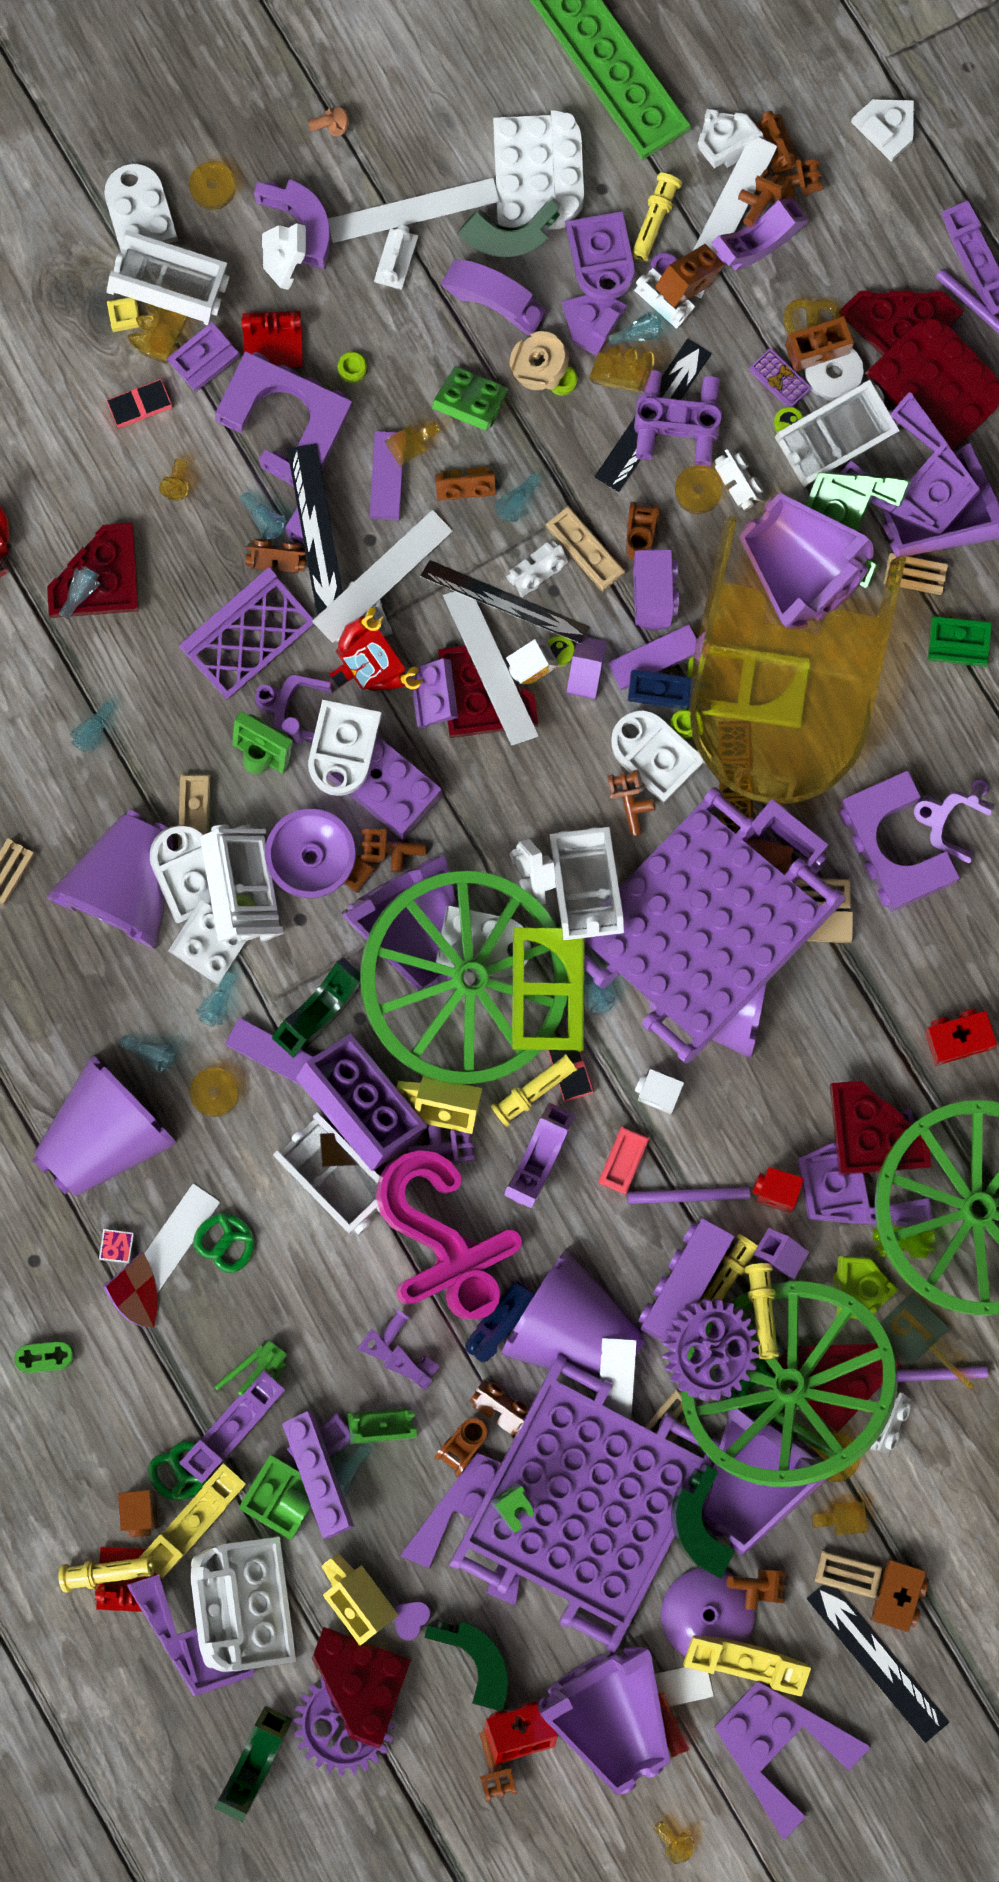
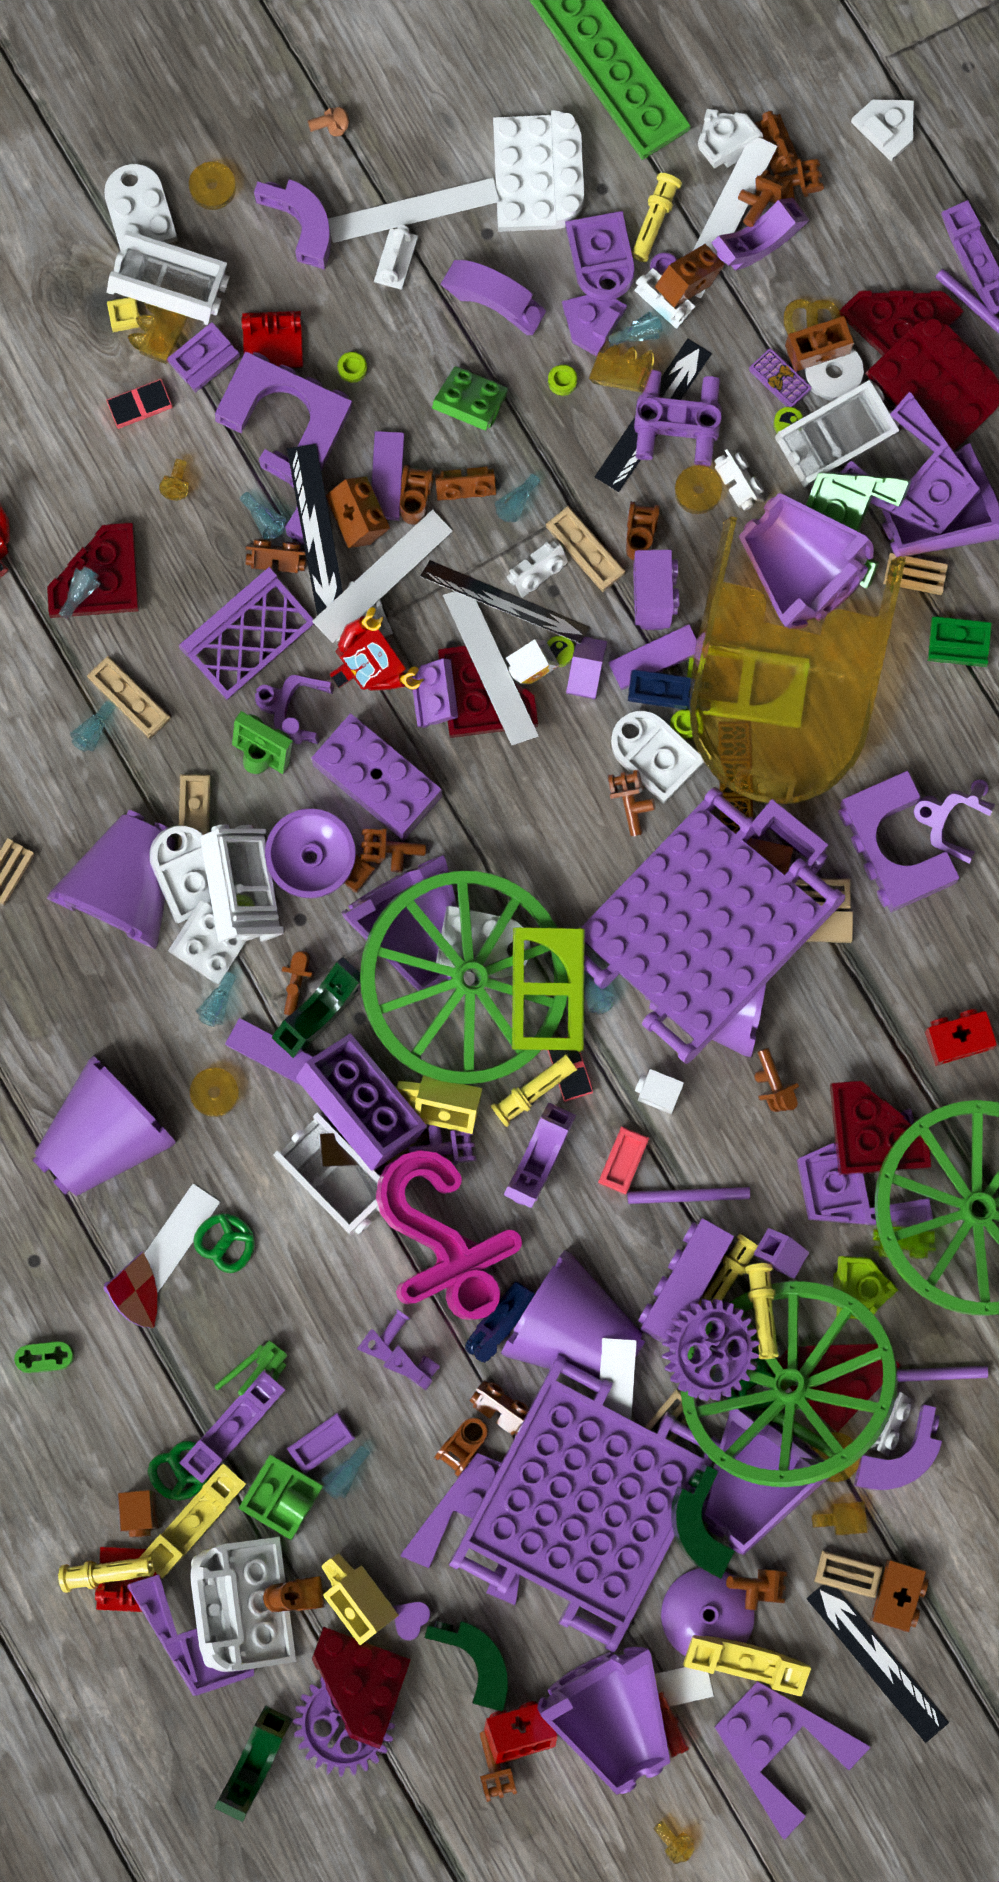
tile [99,1229,135,1264] -> none
clear light blue cone [120,1035,176,1073] -> none
white plate [262,223,306,290] -> none
medium lavender plate [282,1411,354,1539] -> none
white plate [308,700,382,796] -> none
bright green hinge [348,1408,417,1444] -> none
clear yellow plate [384,422,440,467] -> none
dark green arch [457,196,561,257] -> none
bright green hinge [490,1483,534,1533] -> none
tan plate [509,331,569,390] -> none
white plate [509,839,556,905] -> none
door [549,827,624,940] -> none
red brick [752,1167,804,1213] -> none
piece [880,1292,974,1389] -> none
none -> tan tile [87,656,171,739]
none -> dark orange piece [263,1576,325,1612]
none -> dark orange arm [282,951,315,1015]
none -> dark orange brick [326,476,390,548]
none -> dark orange piece [400,465,434,525]
none -> dark orange arm [754,1048,799,1112]
none -> medium lavender arch [854,1405,942,1490]

